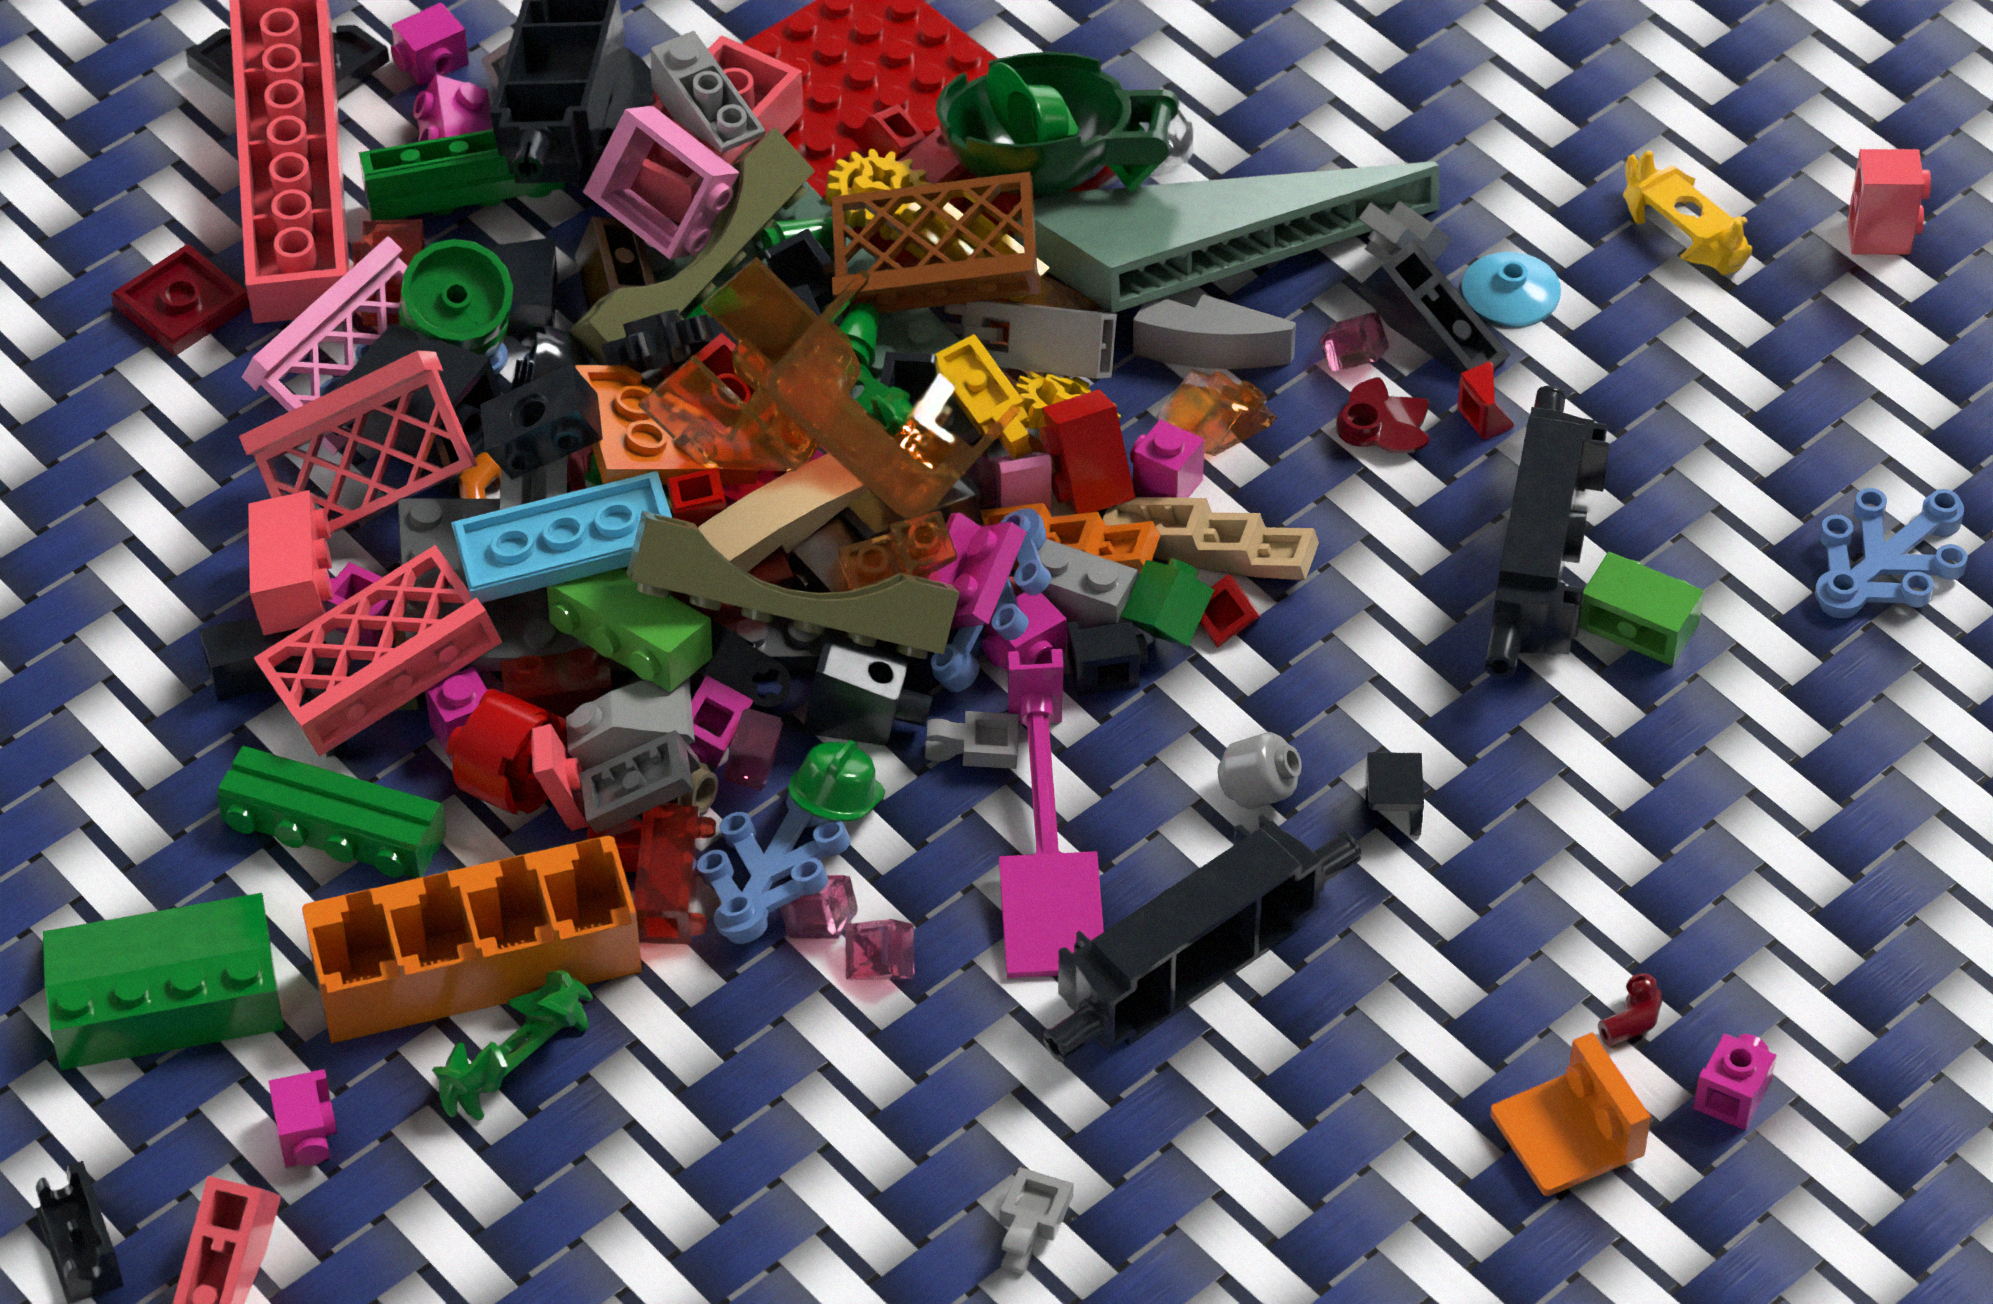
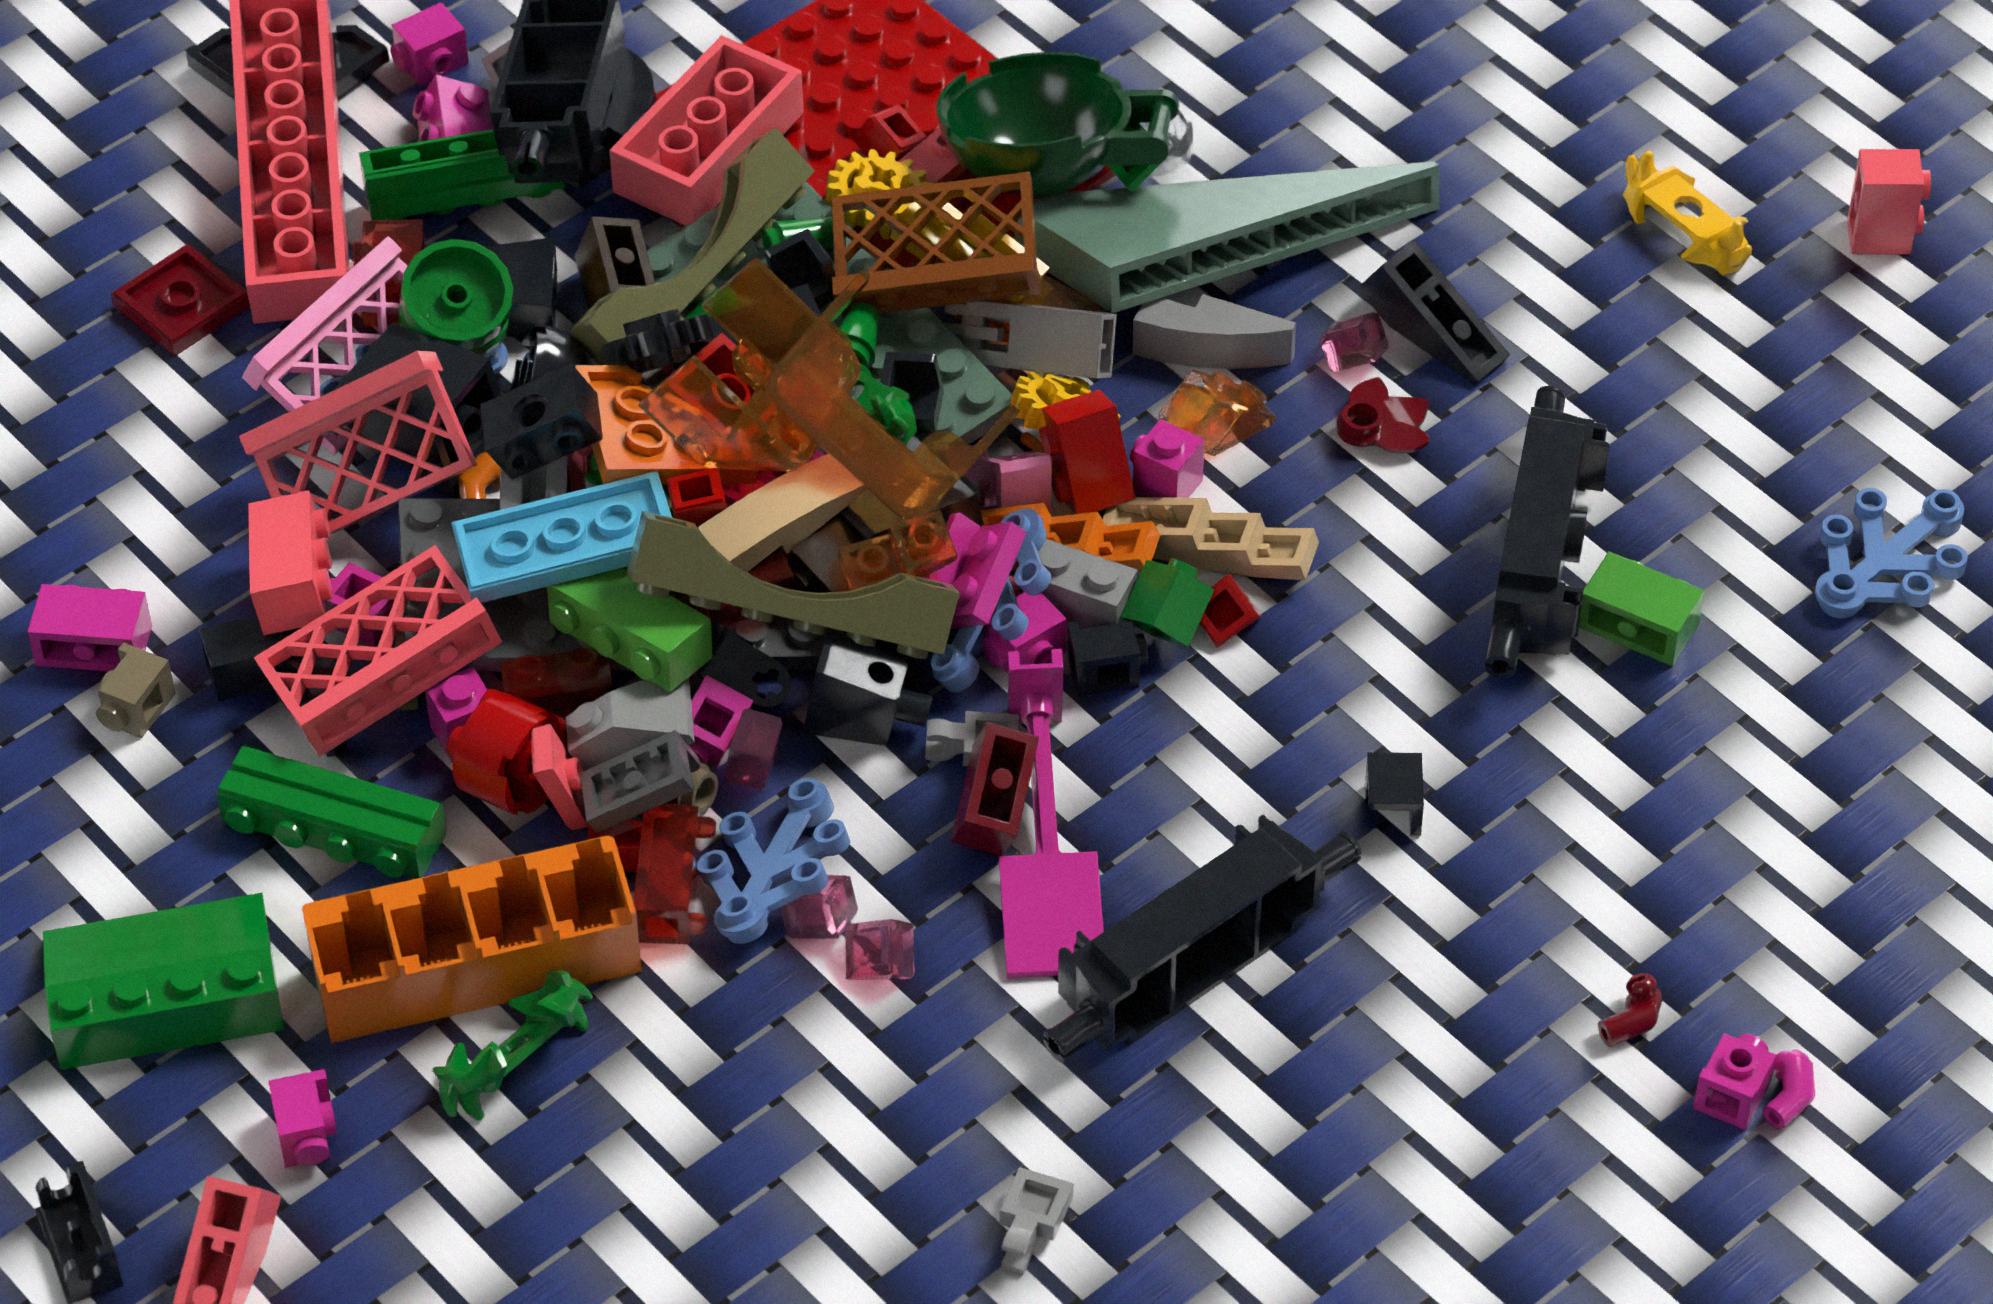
bright pink window [583,106,740,260] -> none
light grey slope [651,31,766,153] -> none
green piece [788,739,885,822] -> none
clear orange bracket [892,374,958,469] -> none
yellow hinge [934,334,1032,460] -> none
green piece [986,62,1079,144] -> none
light grey head [1218,732,1302,809] -> none
light grey brick [1359,201,1452,263] -> none
red slope [1457,362,1514,440] -> none
medium azure dish [1461,252,1561,327] -> none
orange bracket [1490,1032,1651,1196] -> none
none -> dark pink brick [27,584,152,671]
none -> dark tan brick [96,642,176,738]
none -> dark red brick [951,722,1039,856]
none -> dark pink arm [1763,1050,1816,1130]

